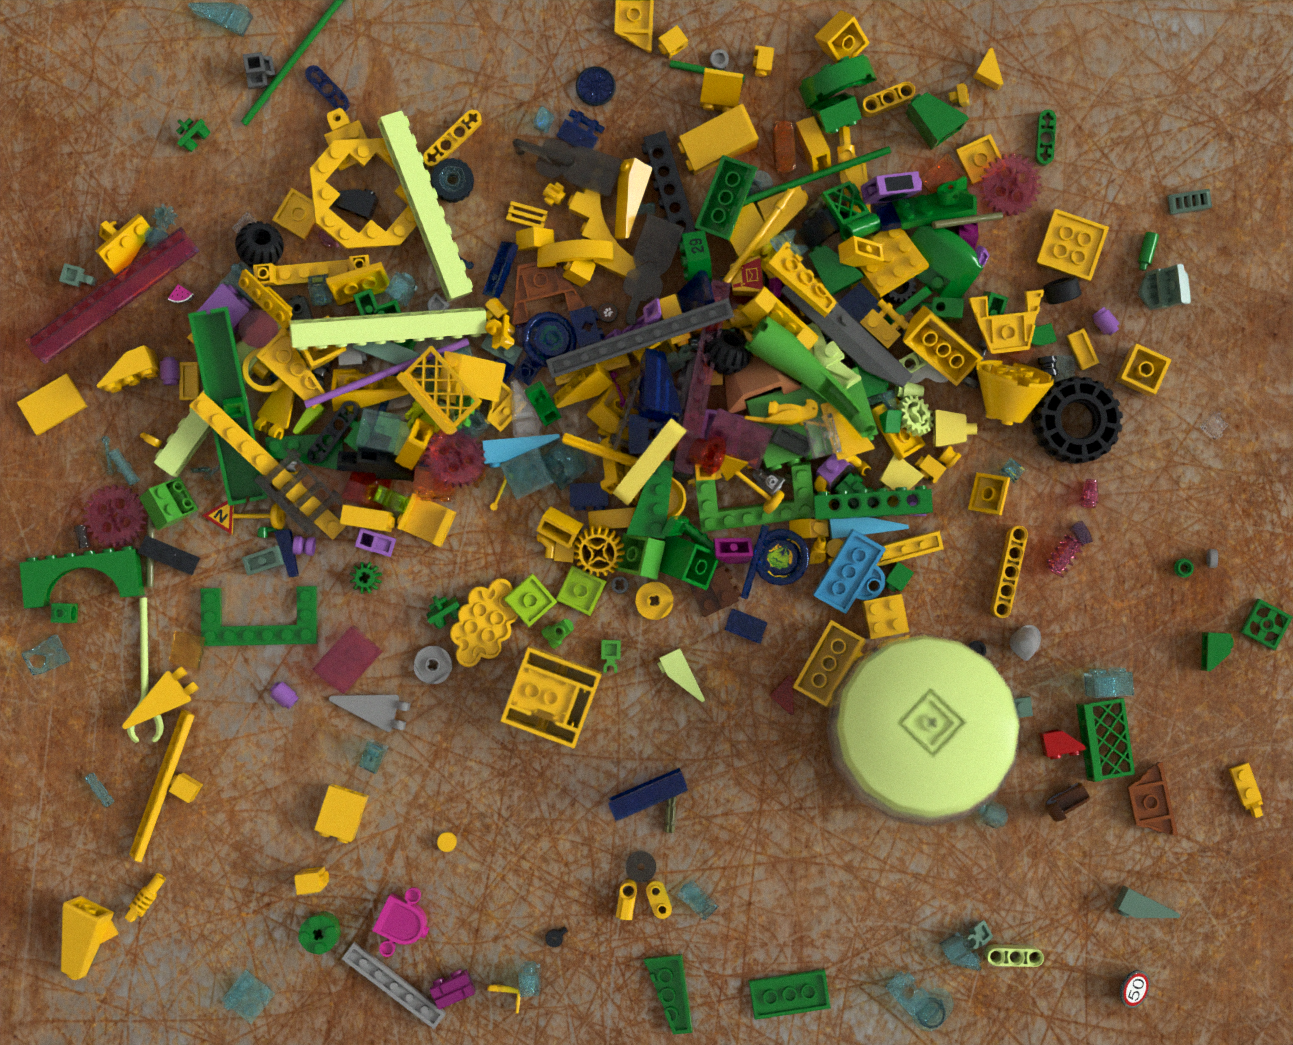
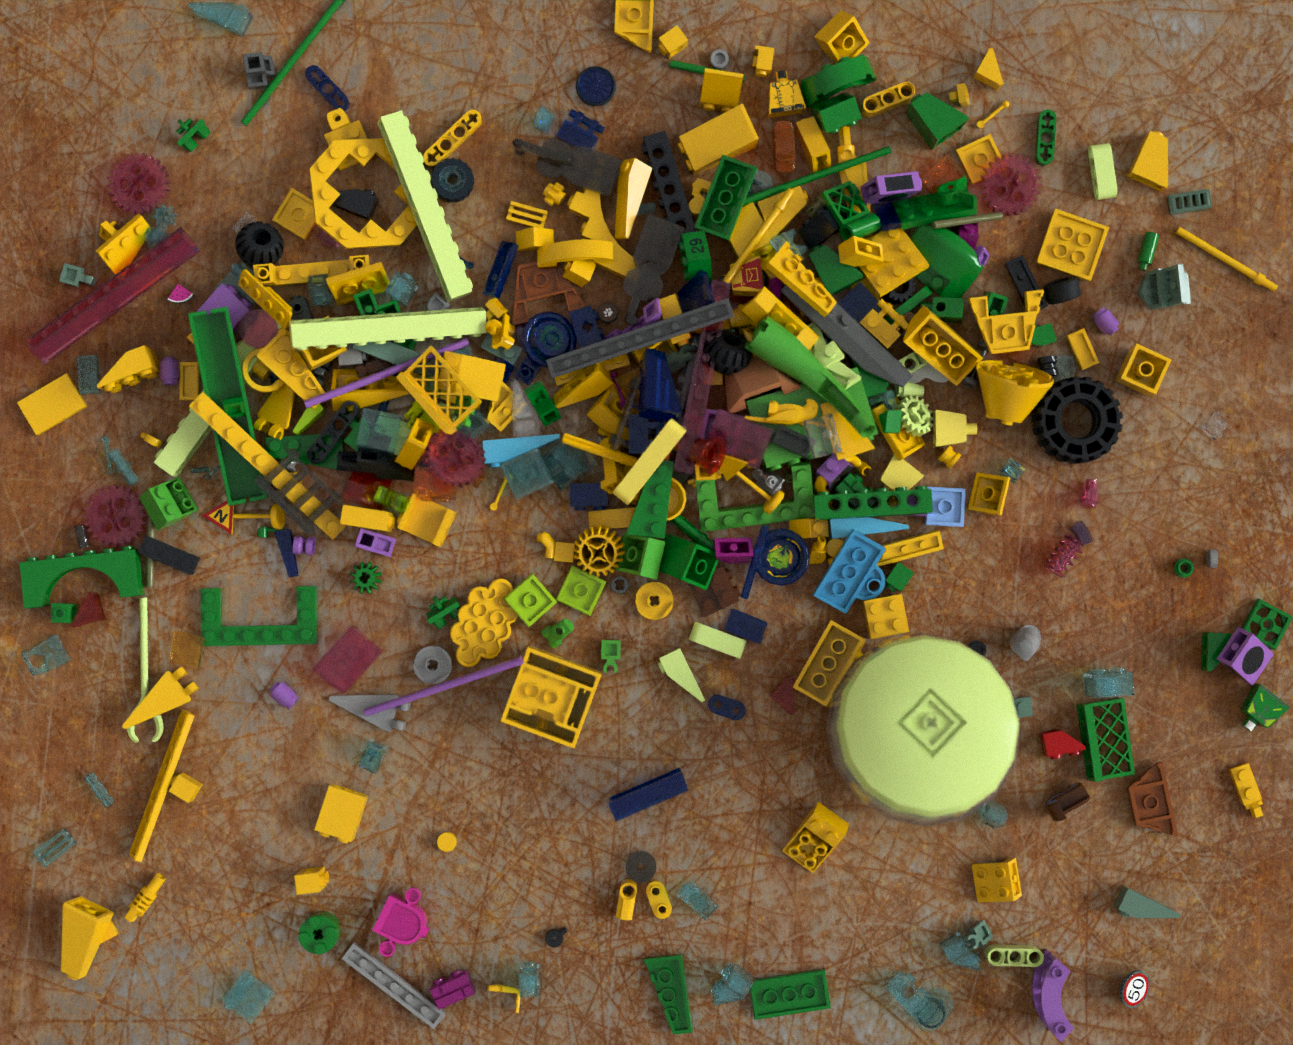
sand green plate [242,546,284,576] -> none
yellow brick [536,506,584,549] -> none
green tile [662,516,689,536] -> none
olive axle [664,795,677,833] -> none
yellow brick [914,454,947,484] -> none
yellow beam [990,526,1028,618] -> none
none -> clear light blue tile [33,828,77,868]
none -> clear red slope [70,592,106,627]
none -> clear light blue tile [77,355,100,395]
none -> clear pink gear [107,152,171,216]
none -> reddish brown axle [355,359,393,377]
none -> medium lavender piece [364,657,524,716]
none -> yellowish green beam [688,622,747,659]
none -> yellow leg [689,178,712,217]
none -> clear blue plate [708,694,746,720]
none -> clear light blue slope [711,962,754,1006]
none -> yellow torso [768,71,806,118]
none -> yellow slope [782,802,849,873]
none -> light blue plate [925,487,966,527]
none -> yellow bracket [972,858,1022,903]
none -> yellow hinge [976,101,1009,129]
none -> black plate [1004,255,1048,310]
none -> medium lavender fence [1031,948,1074,1042]
none -> yellowish green beam [1088,143,1117,200]
none -> yellow slope [1127,131,1168,192]
none -> yellow bar [1175,226,1278,292]
none -> medium lavender brick [1217,627,1274,686]
none -> green torso [1240,683,1290,732]

